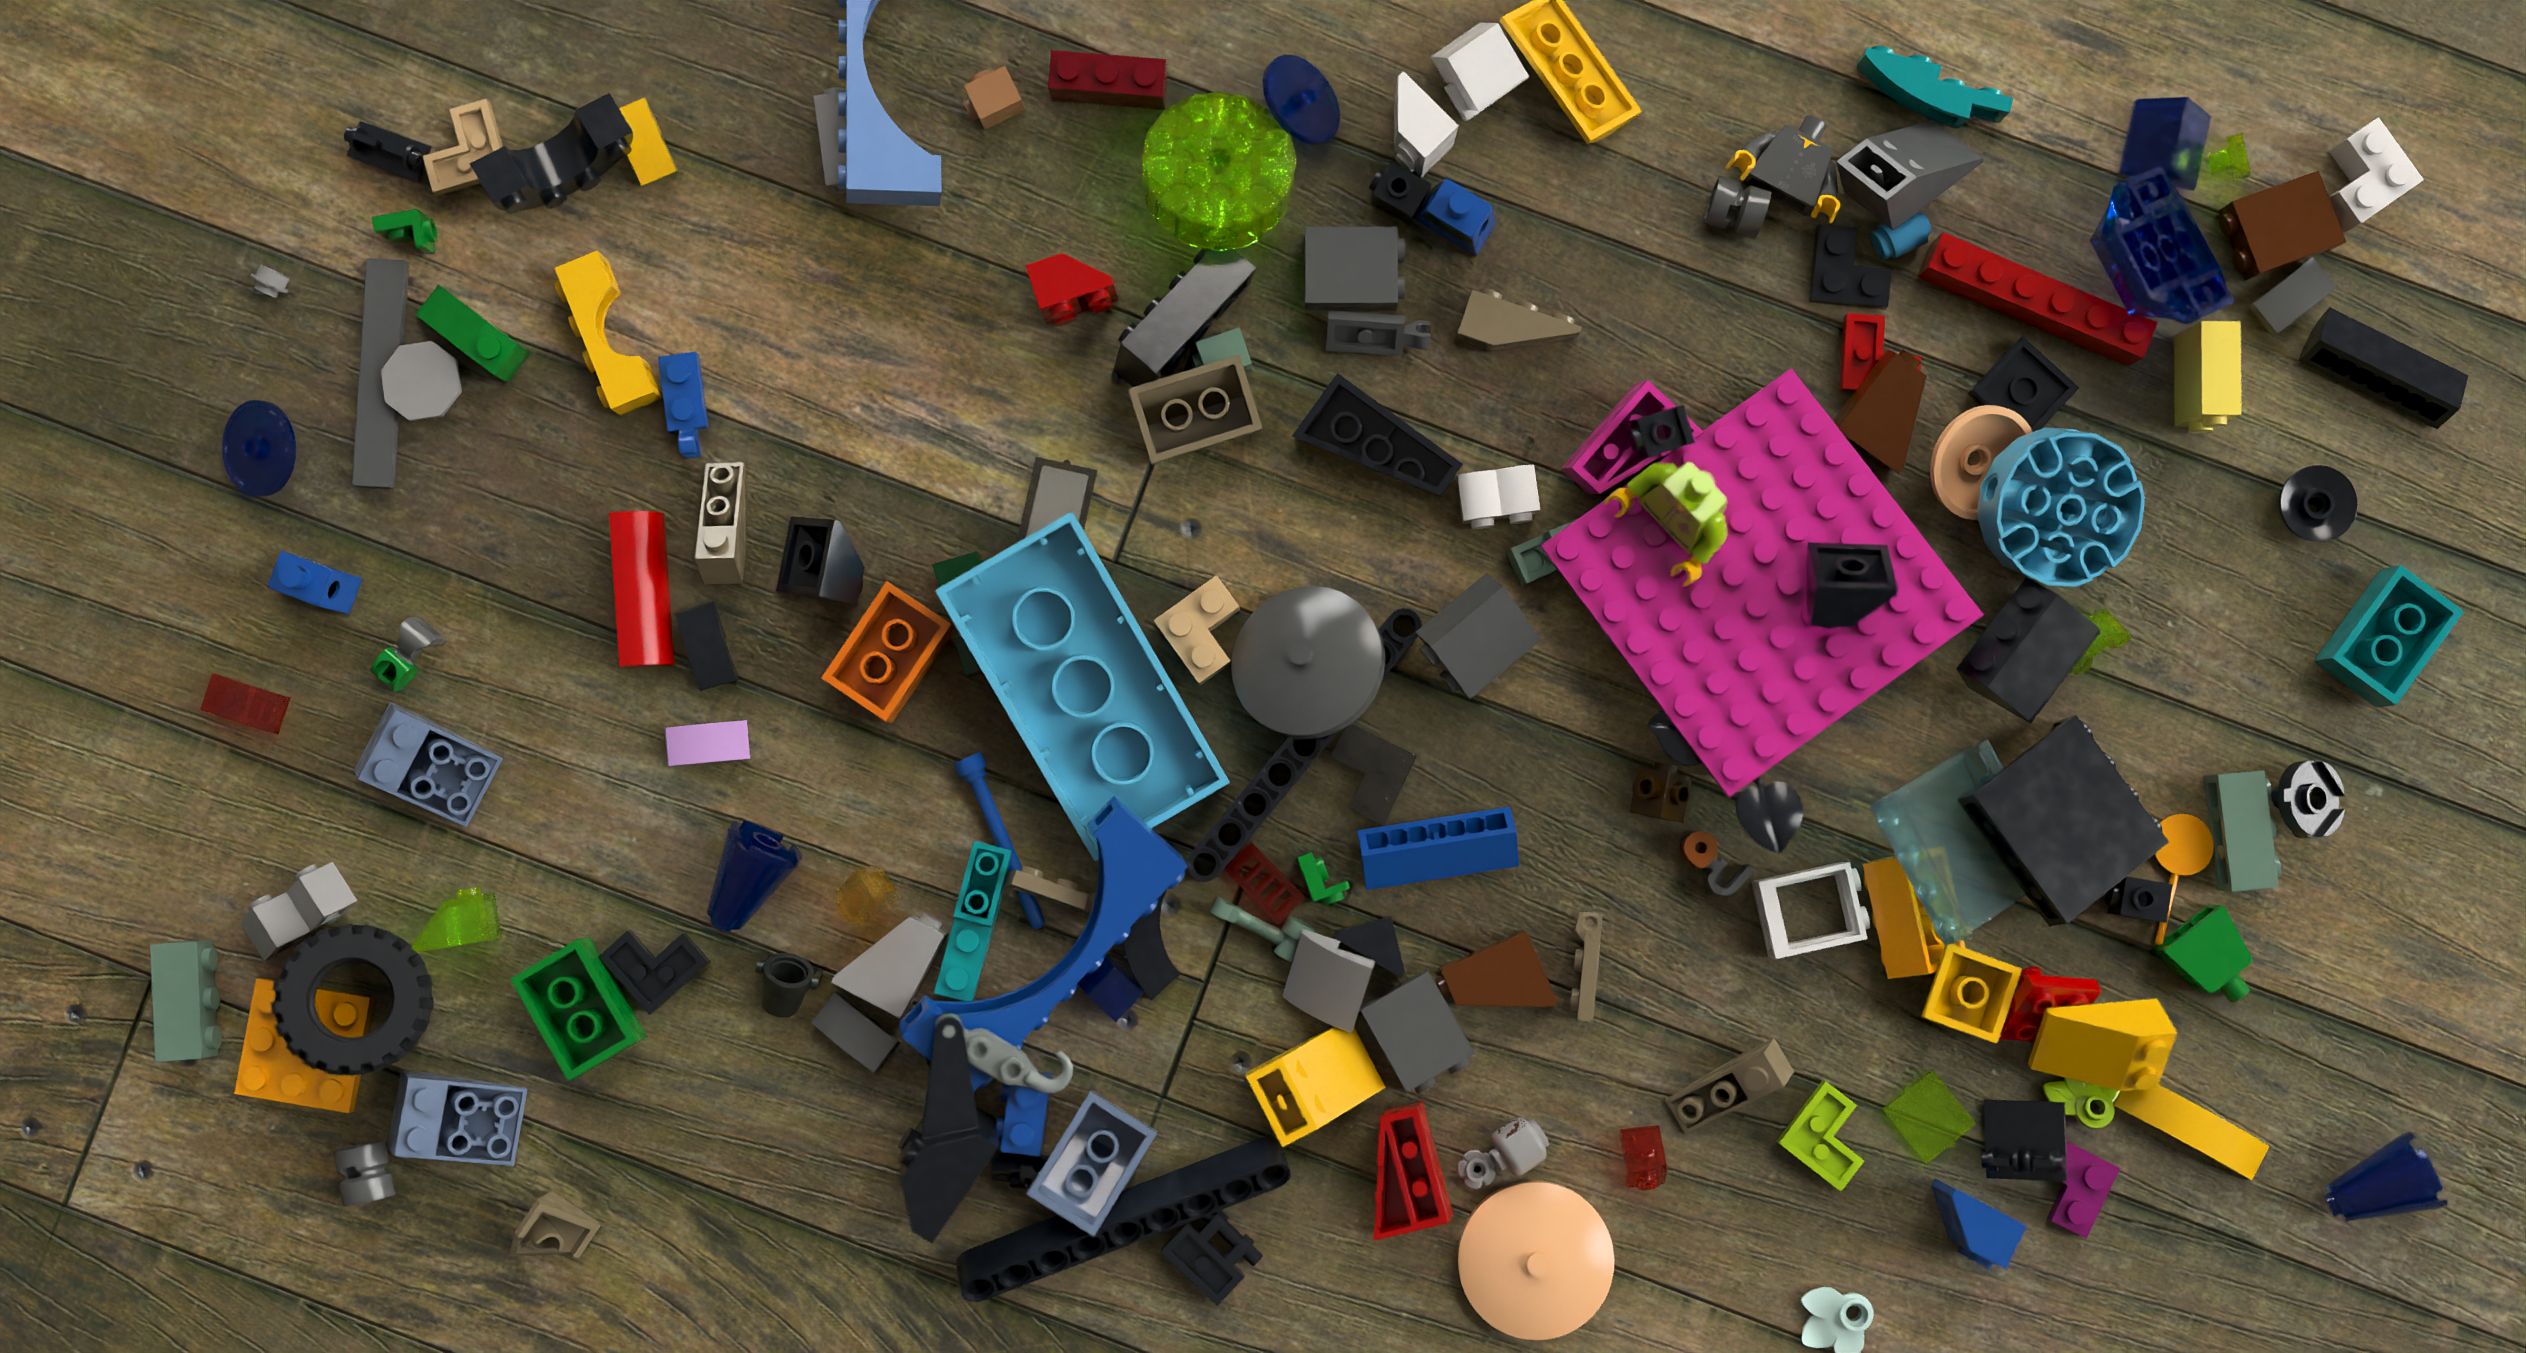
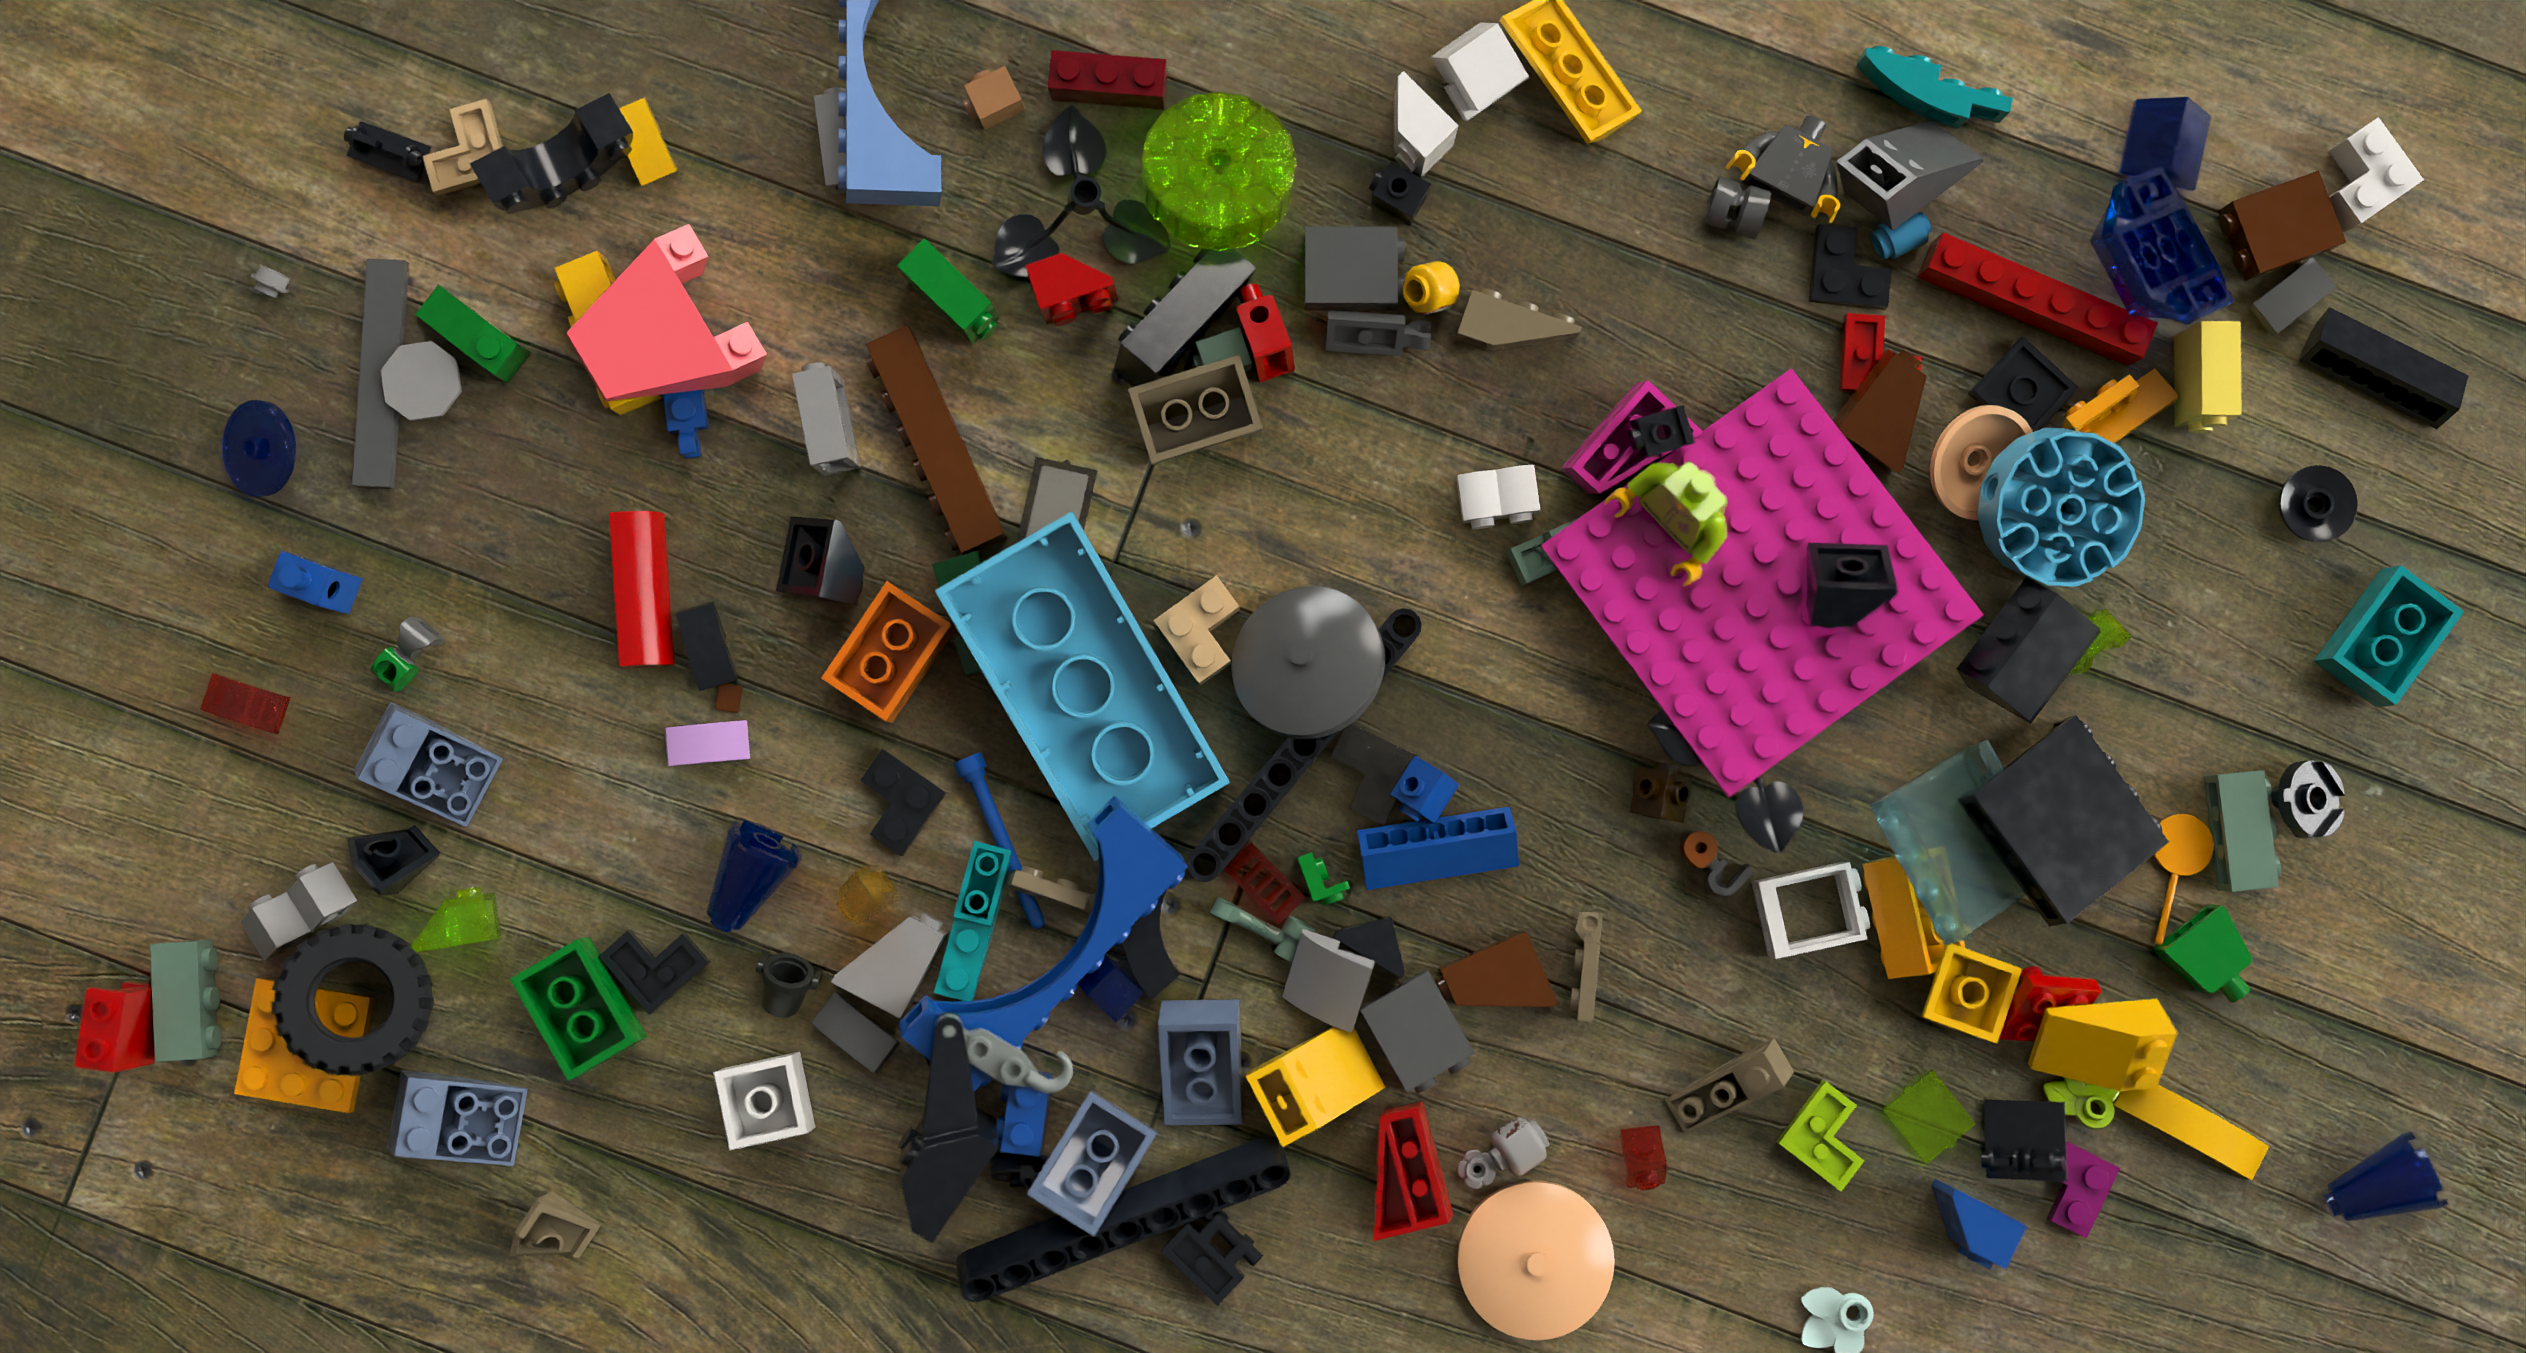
dark grey wheel [333,1140,395,1206] -> none
green bracket [372,209,438,255] -> none
dark tan slope [695,462,746,584] -> none
clear blue shield [1262,54,1340,145] -> none
black wedge [1292,373,1464,497] -> none
blue torso [1414,178,1496,257] -> none
dark grey brick [1415,573,1541,699] -> none
black brick [2105,876,2173,923] -> none
clear neon green tile [2208,133,2250,181] -> none
none -> red panel [74,982,155,1073]
none -> black slope [347,825,440,895]
none -> coral wedge [566,224,767,401]
none -> white brick [714,1051,816,1150]
none -> reddish brown window [715,684,743,713]
none -> light grey window [792,362,861,476]
none -> black plate [860,749,947,856]
none -> reddish brown brick [864,325,1008,555]
none -> green brick [897,238,999,344]
none -> black plant [992,106,1171,277]
none -> sand blue slope [1158,999,1243,1125]
none -> red torso [1236,284,1295,383]
none -> blue brick [1390,756,1459,824]
none -> yellow head [1403,261,1460,314]
none -> light orange bracket [2063,368,2178,443]

